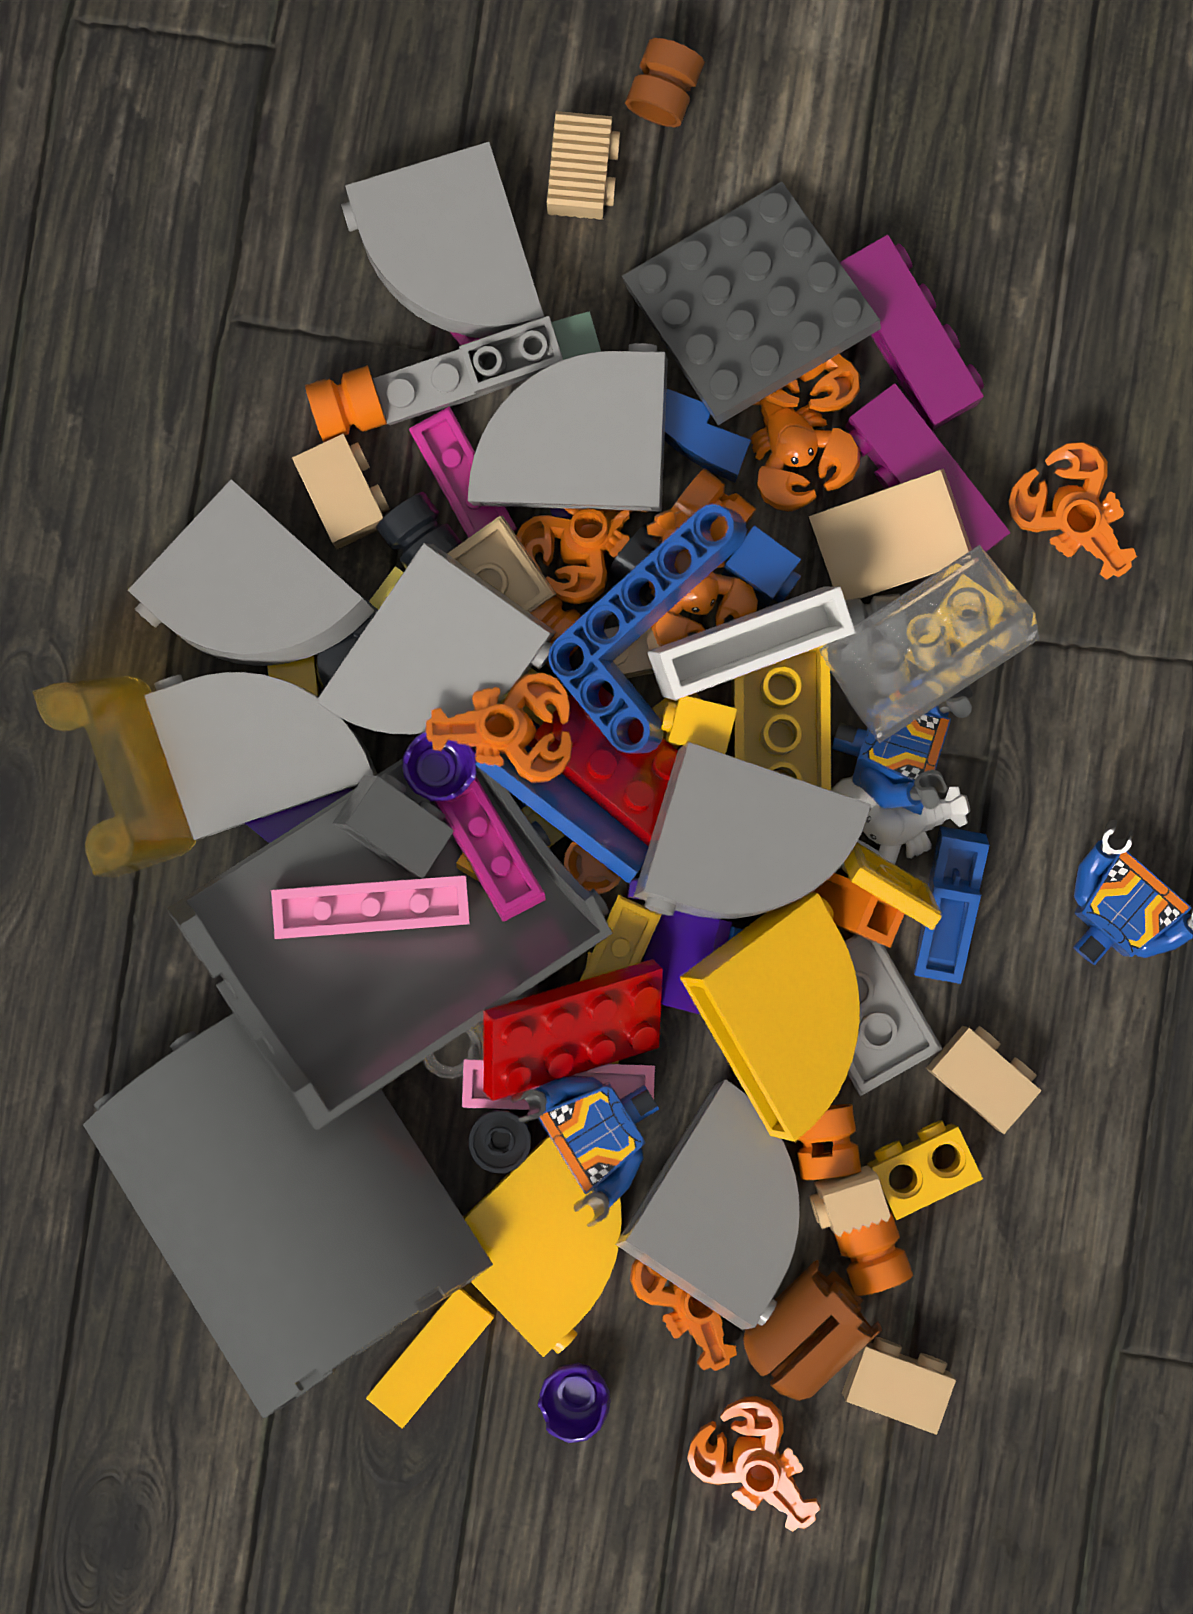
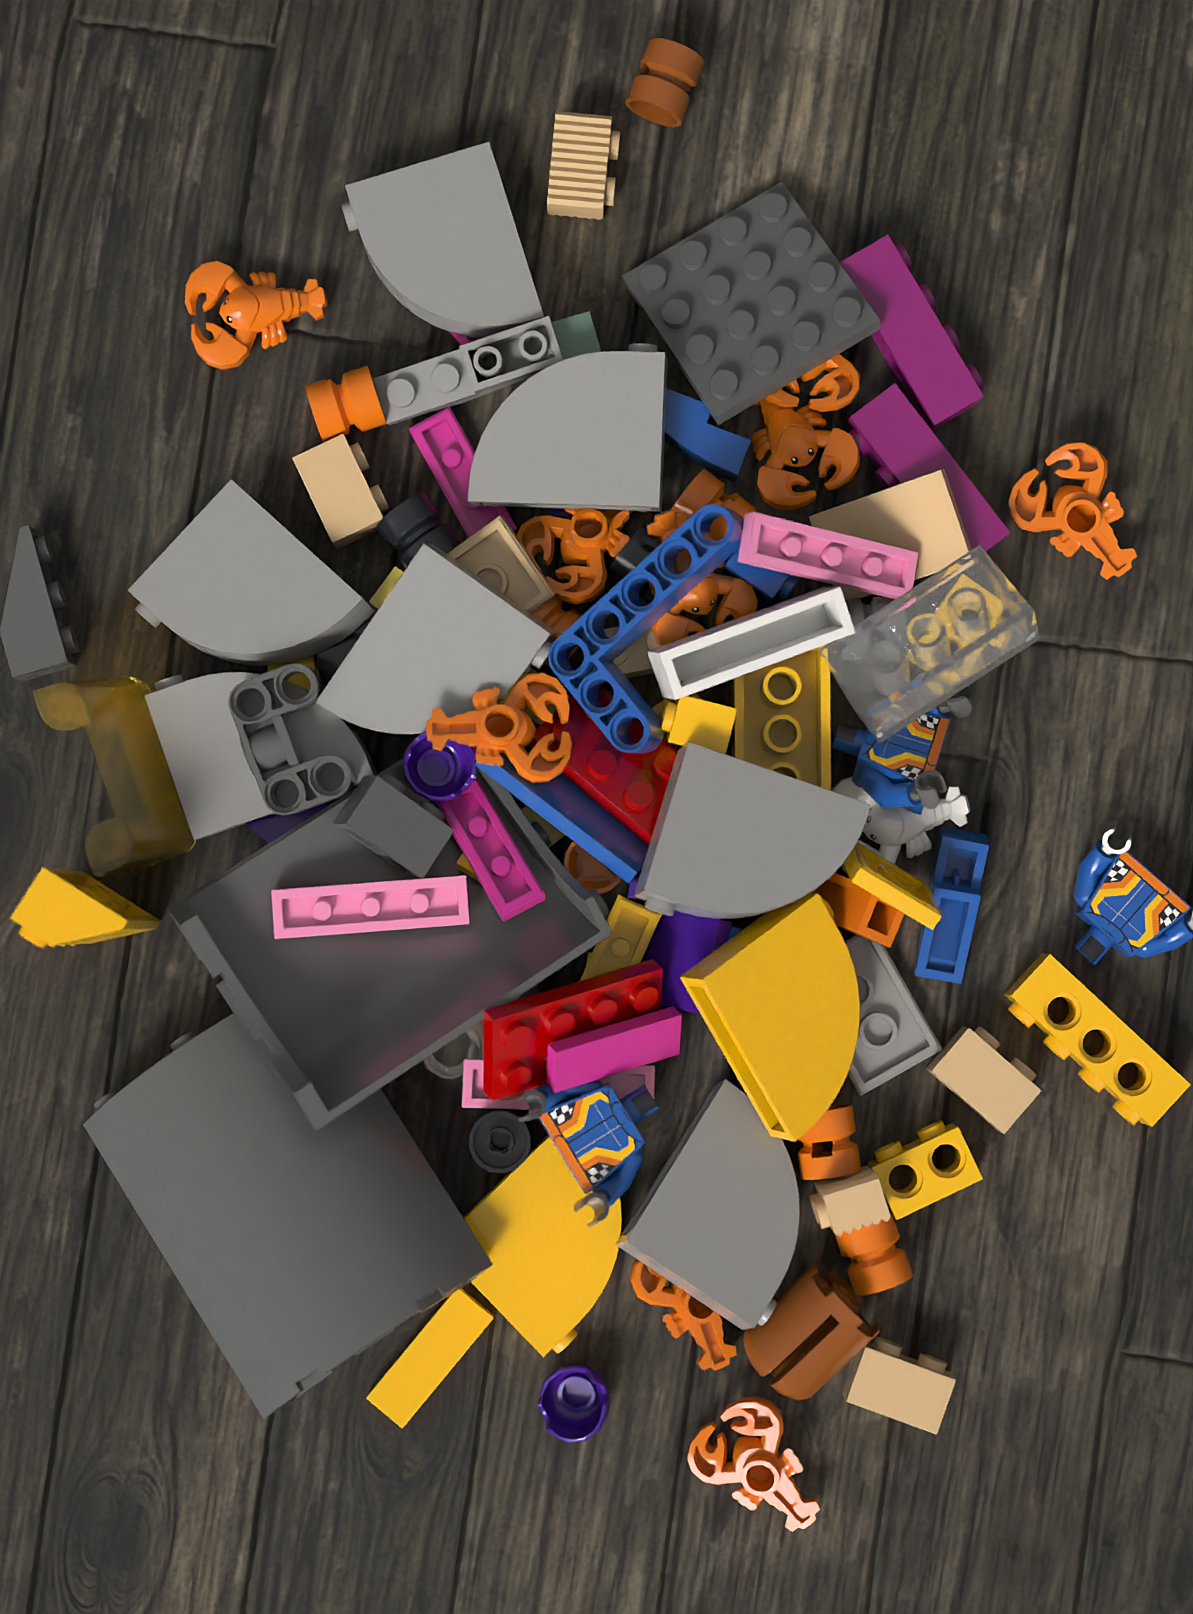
none -> dark grey slope [0,525,80,682]
none -> yellow slope [10,867,161,948]
none -> orange animal [185,261,328,370]
none -> dark grey beam [228,663,356,815]
none -> dark pink tile [546,1006,682,1093]
none -> bright pink plate [738,512,918,600]
none -> yellow brick [1004,953,1191,1127]

